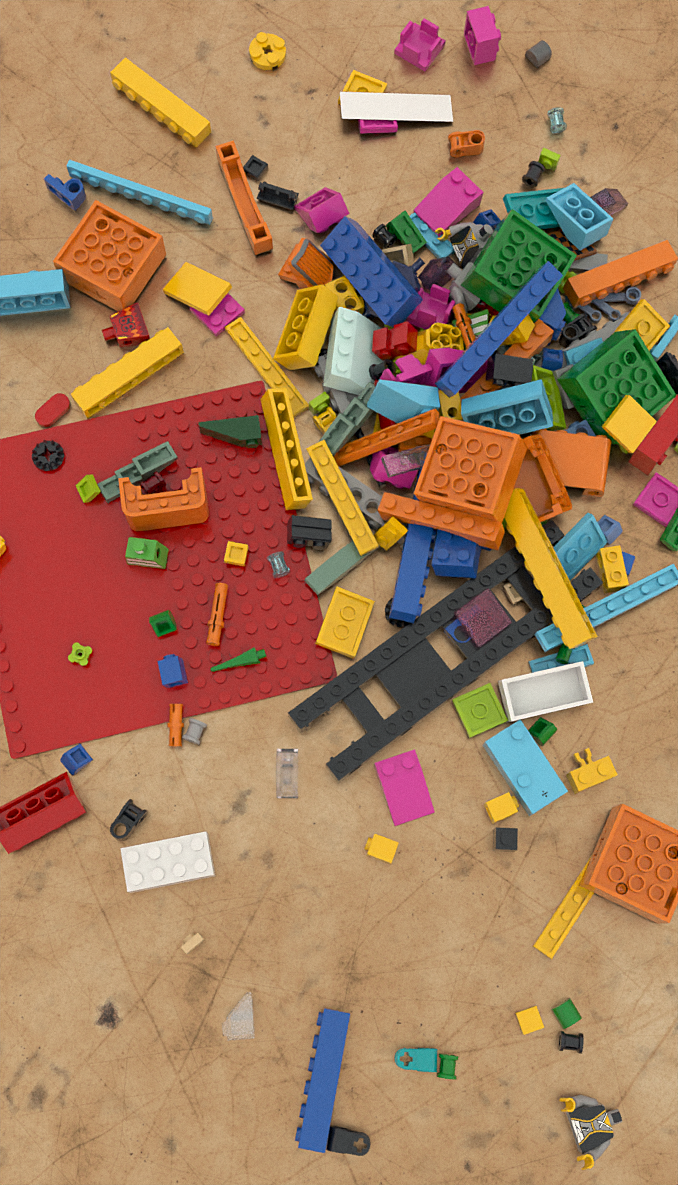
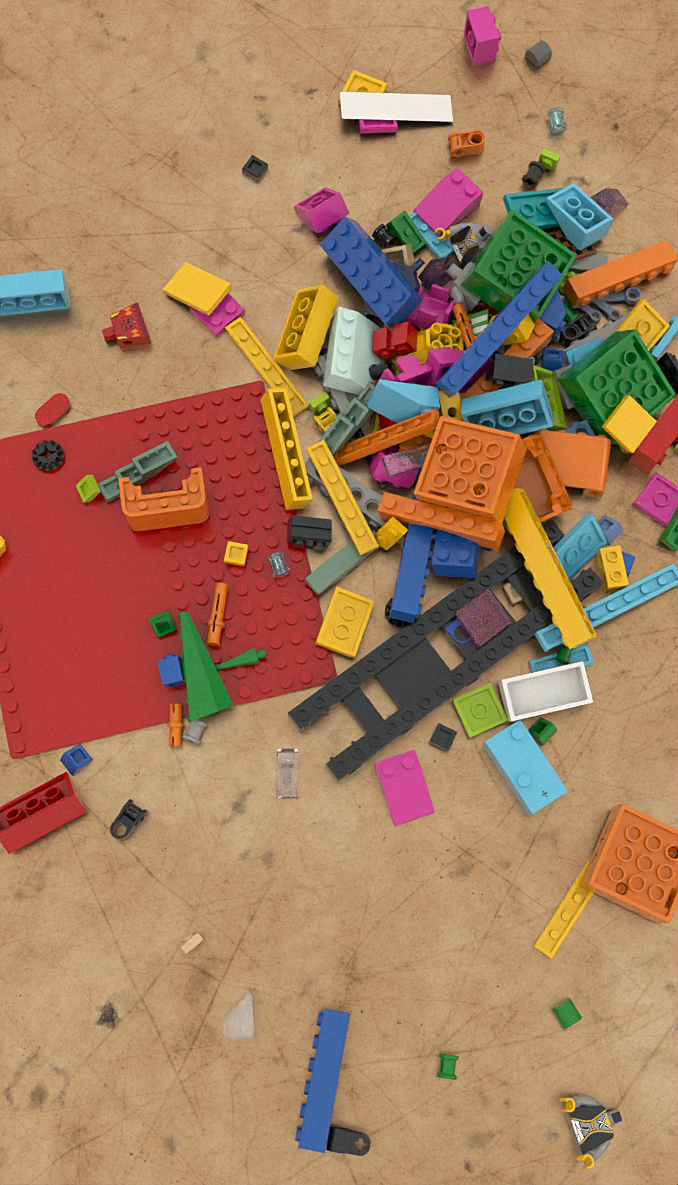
blue plate [44,174,86,211] -> none
orange piece [53,200,166,311] -> none
medium azure plate [66,160,213,225] -> none
lime plate [68,643,92,666] -> none
yellow brick [71,327,184,419] -> none
yellow brick [110,57,211,148] -> none
white piece [120,832,215,893] -> none
bright green torso [125,537,169,569] -> none
dark red bush [140,471,167,494] -> none
dark green slope [198,415,262,448] -> none
orange arch [215,140,273,255] -> none
yellow plate [249,32,286,70] -> none
black hinge [257,181,299,210] -> none
orange piece [278,238,334,289] -> none
yellow brick [325,275,365,314] -> none
yellow brick [364,834,399,865] -> none
dark pink panel [394,18,446,71] -> none
teal piece [394,1048,438,1072] -> none
blue slope [473,209,501,230] -> none
yellow brick [484,792,519,824] -> none
black brick [493,827,518,852] -> none
yellow tile [515,1006,544,1035] -> none
black bush [558,1031,584,1054] -> none
yellow brick [566,748,618,794] -> none
none -> green wedge [178,611,234,723]
none -> black plate [429,723,457,752]

